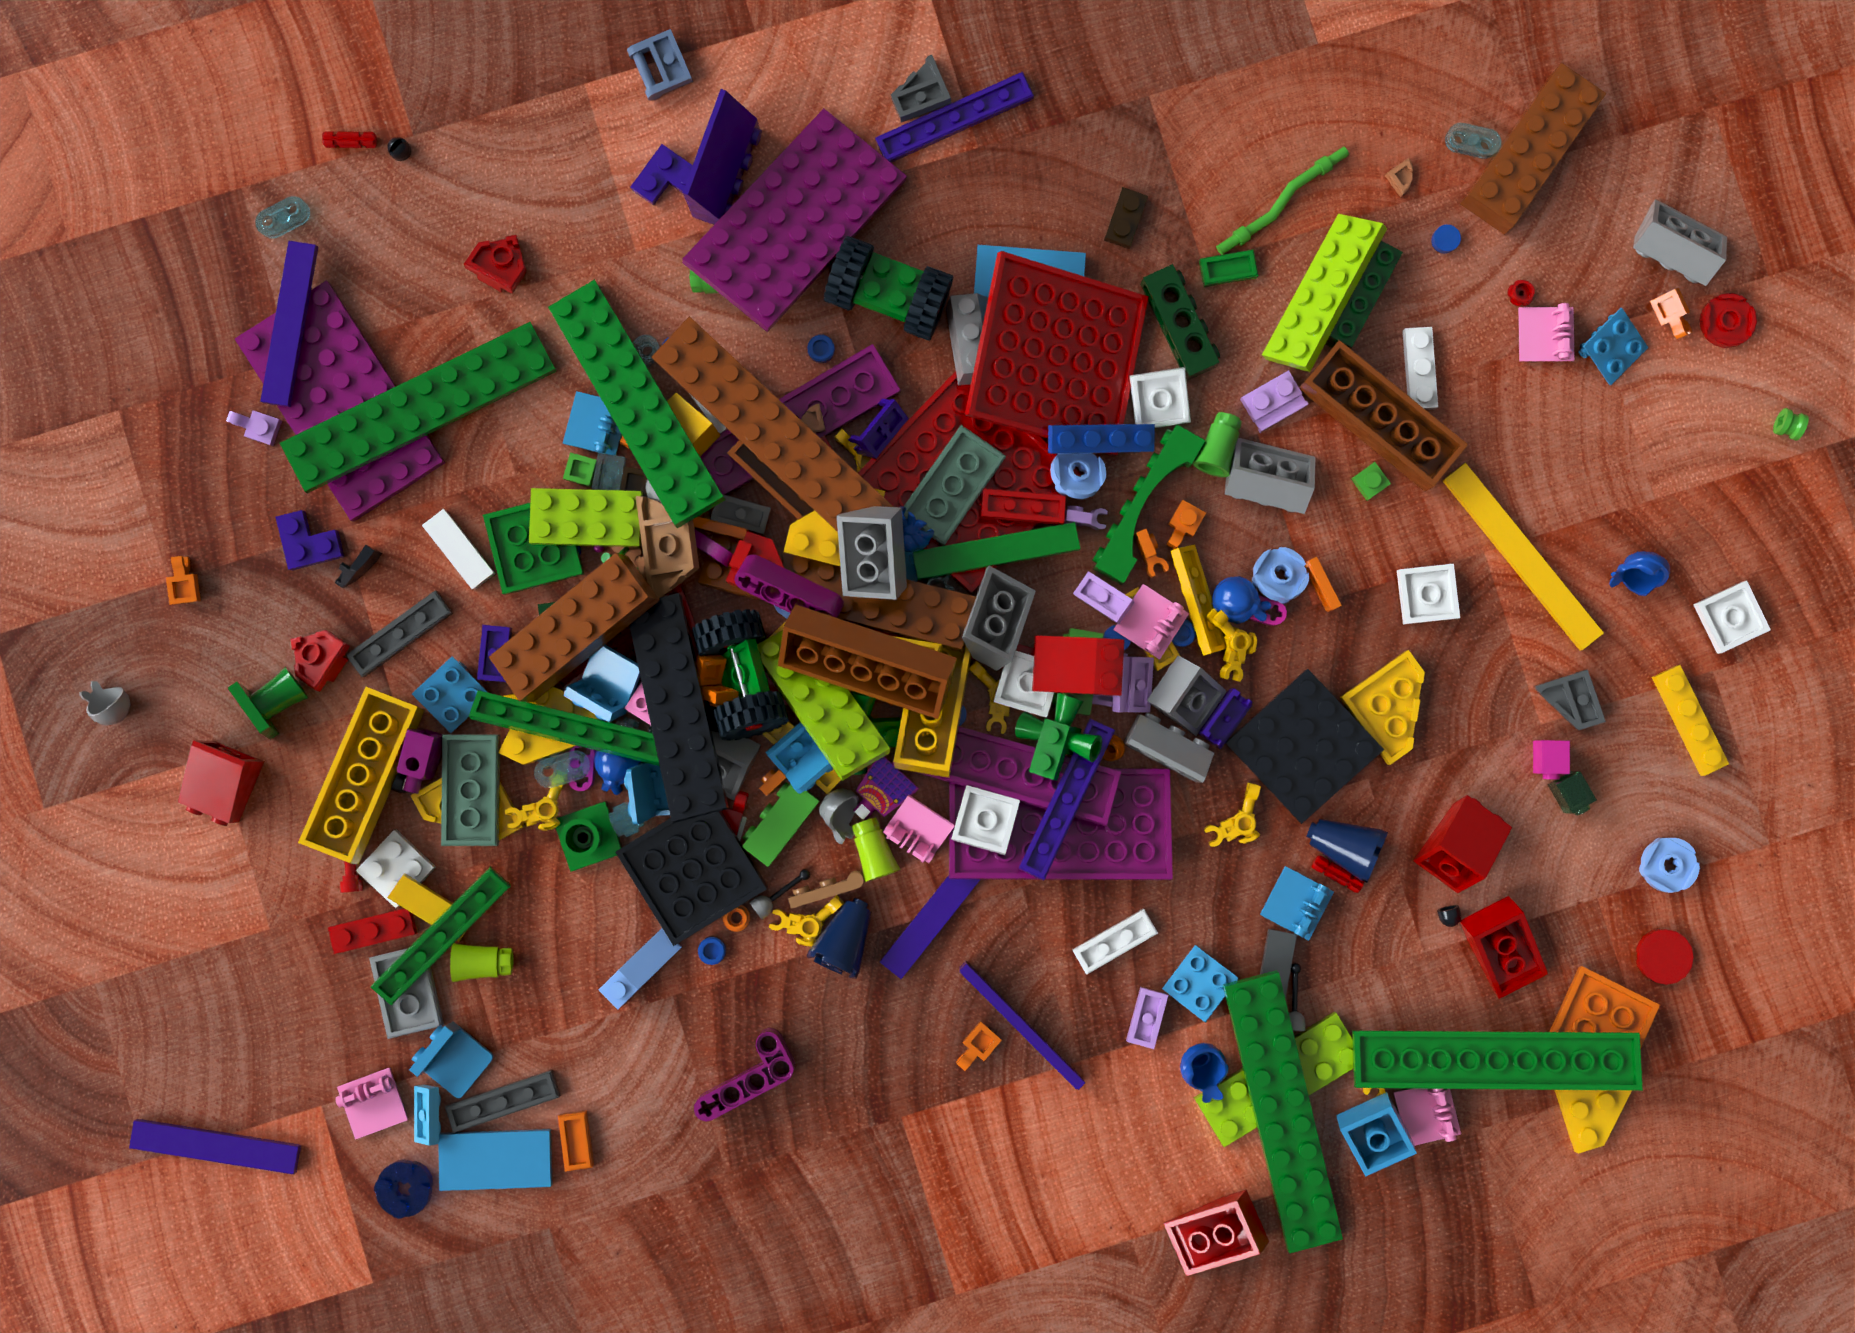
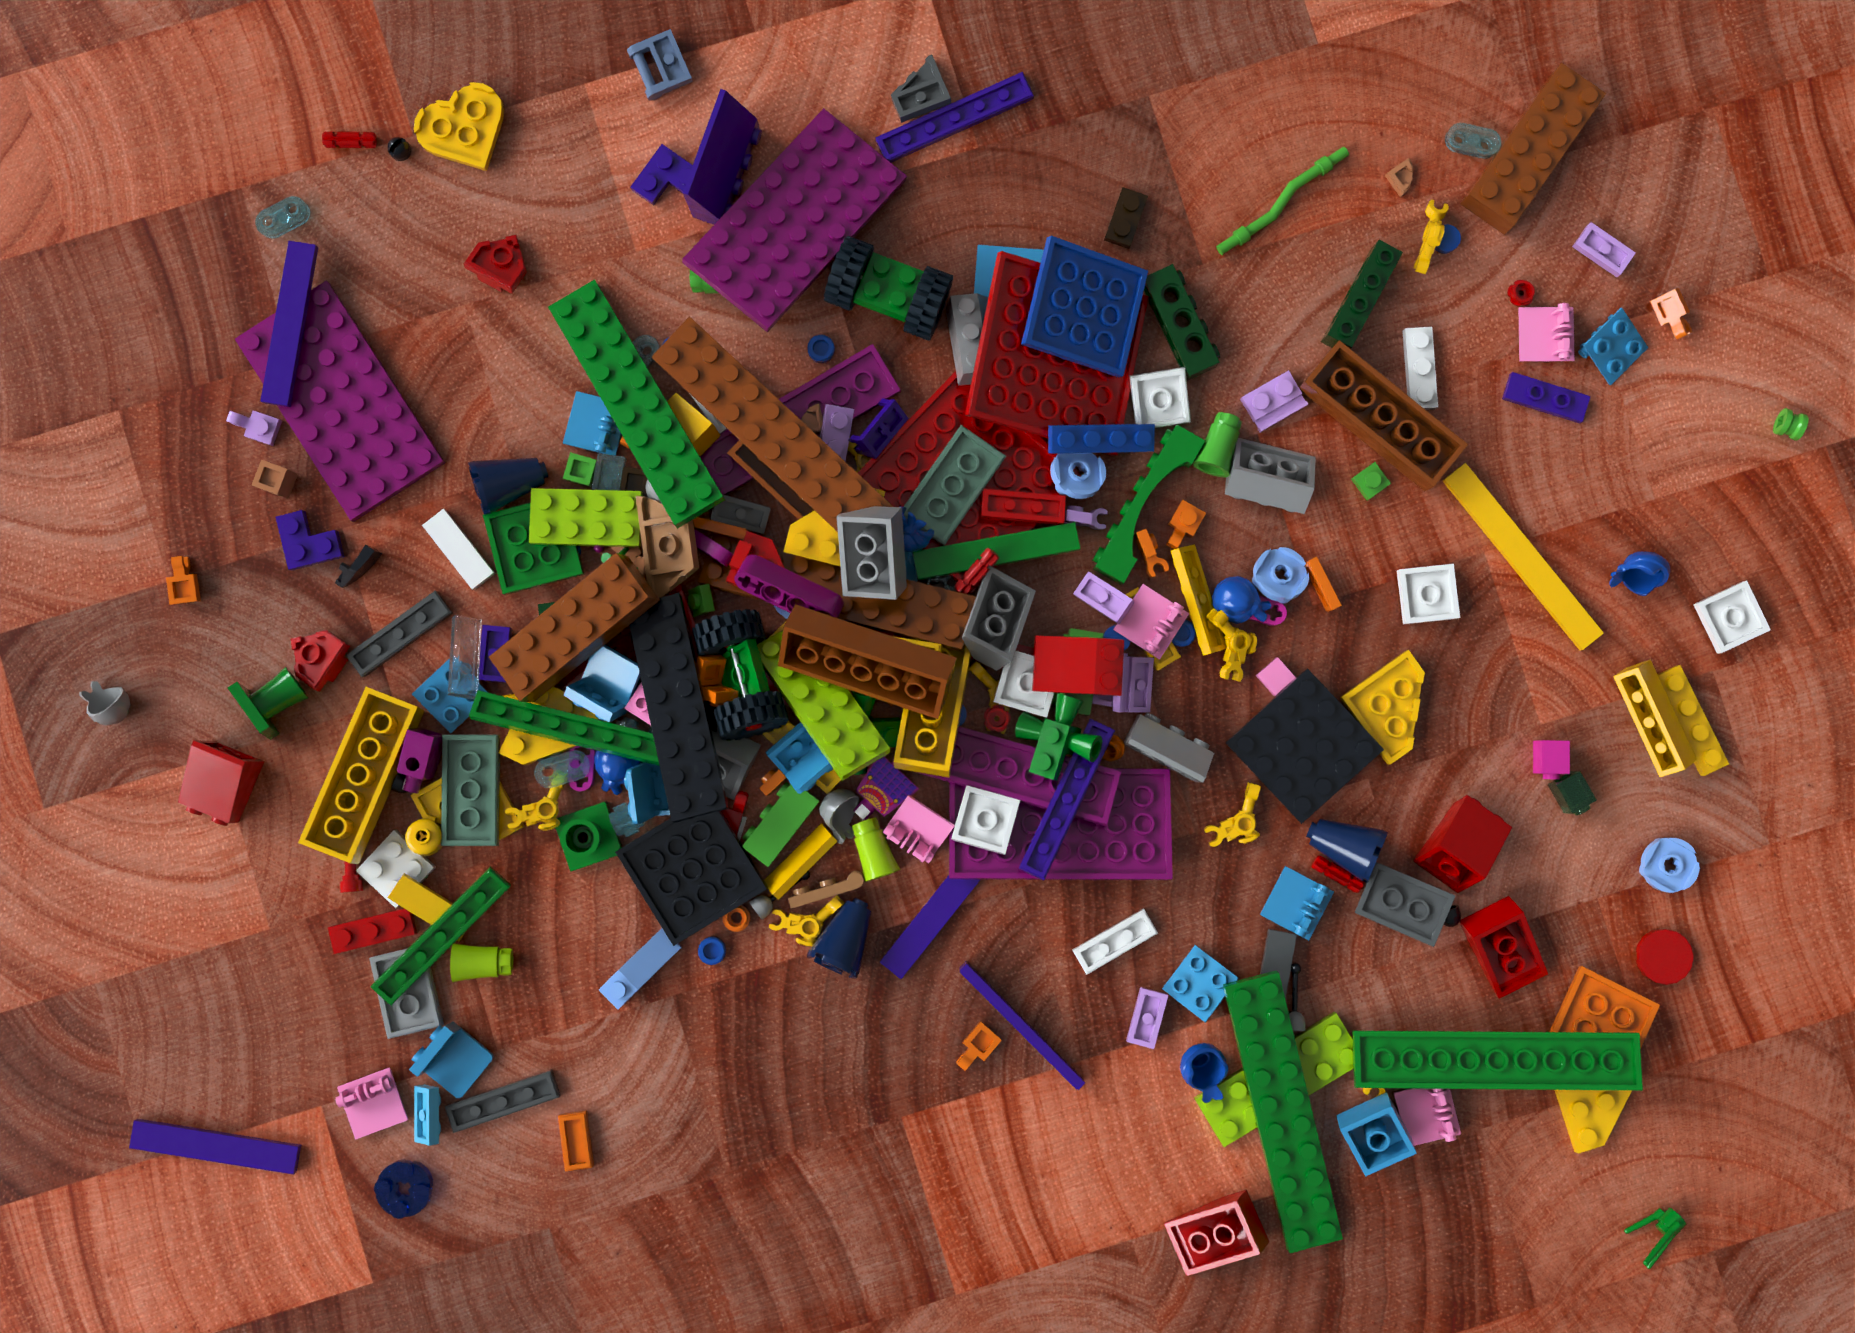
green plate [280,322,556,494] -> none
dark azure tile [438,1129,553,1191] -> none
magenta beam [694,1028,795,1121] -> none
light grey slope [1147,656,1227,736] -> none
dark purple hinge [1198,688,1253,749] -> none
green tile [1199,249,1258,287] -> none
lime plate [1262,214,1387,372] -> none
dark grey wing [1534,669,1606,730] -> none
light grey slope [1633,199,1727,286] -> none
red tile [1699,293,1757,348] -> none
none -> nougat brick [252,460,298,499]
none -> yellow head [405,819,442,856]
none -> yellow plate [414,82,504,171]
none -> clear tile [448,615,482,700]
none -> dark blue cone [468,458,548,515]
none -> bright green plate [688,584,715,617]
none -> yellow tile [764,823,837,900]
none -> lavender plate [820,404,854,461]
none -> red axle [955,548,999,595]
none -> red plate [983,705,1011,732]
none -> blue plate [1021,236,1148,378]
none -> bright pink tile [1256,657,1296,696]
none -> dark grey plate [1355,862,1455,947]
none -> yellow piece [1413,200,1449,274]
none -> dark purple plate [1502,372,1591,424]
none -> lavender plate [1572,222,1636,277]
none -> yellow brick [1613,659,1697,777]
none -> green plant [1624,1208,1687,1269]

